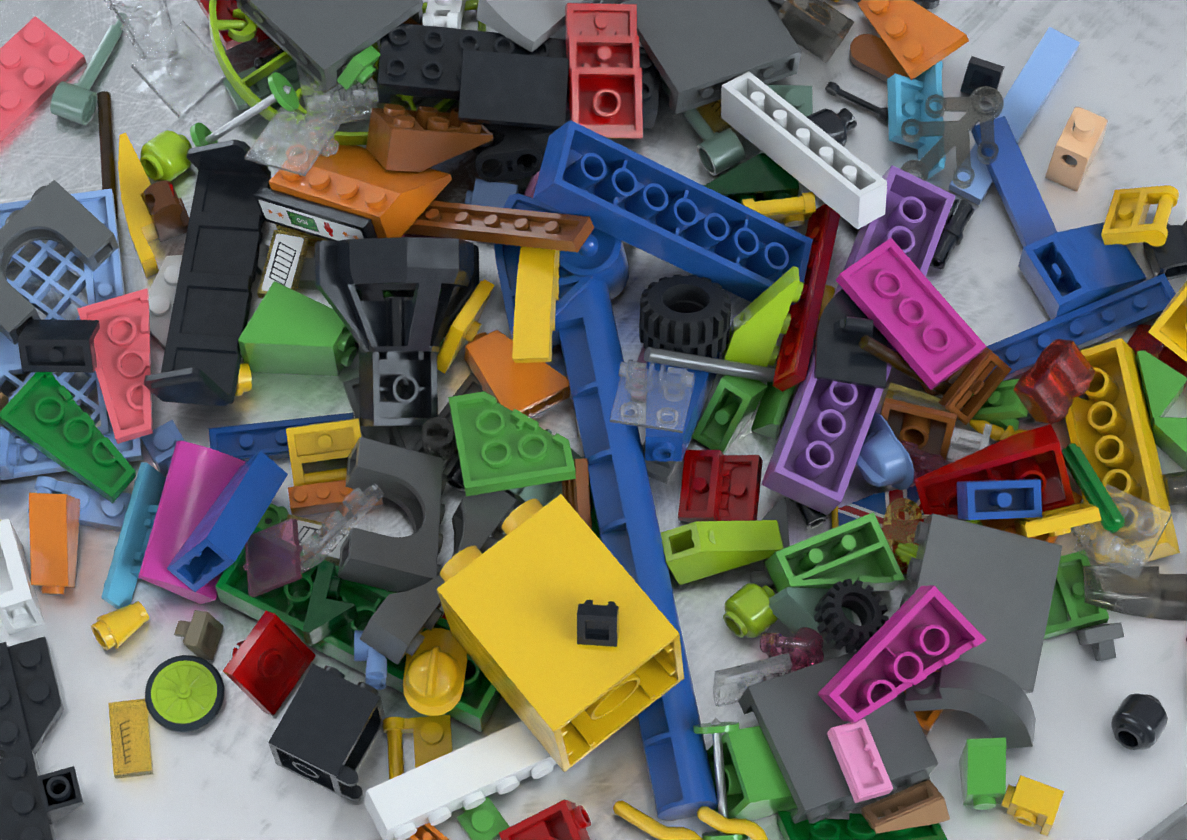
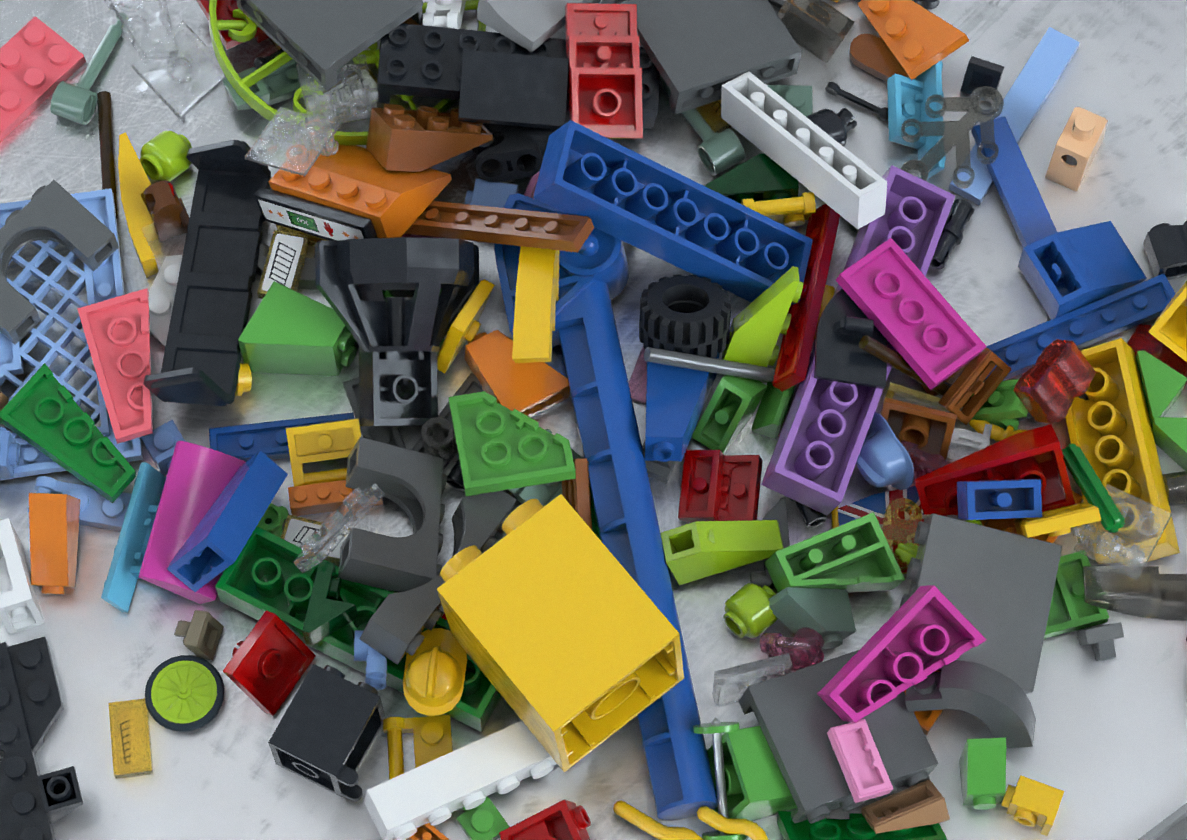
black panel [17,319,100,373] -> none
yellow cone [91,601,149,651] -> none
axle [190,72,299,147] -> none
clear pink piece [244,518,302,597] -> none
bright green plate [336,46,381,90] -> none
black tile [577,600,619,647] -> none
clear hinge [610,359,696,433] -> none
black tyre [814,579,889,653] -> none
yellow plate [1101,185,1179,247] -> none
black head [1111,693,1168,750] -> none

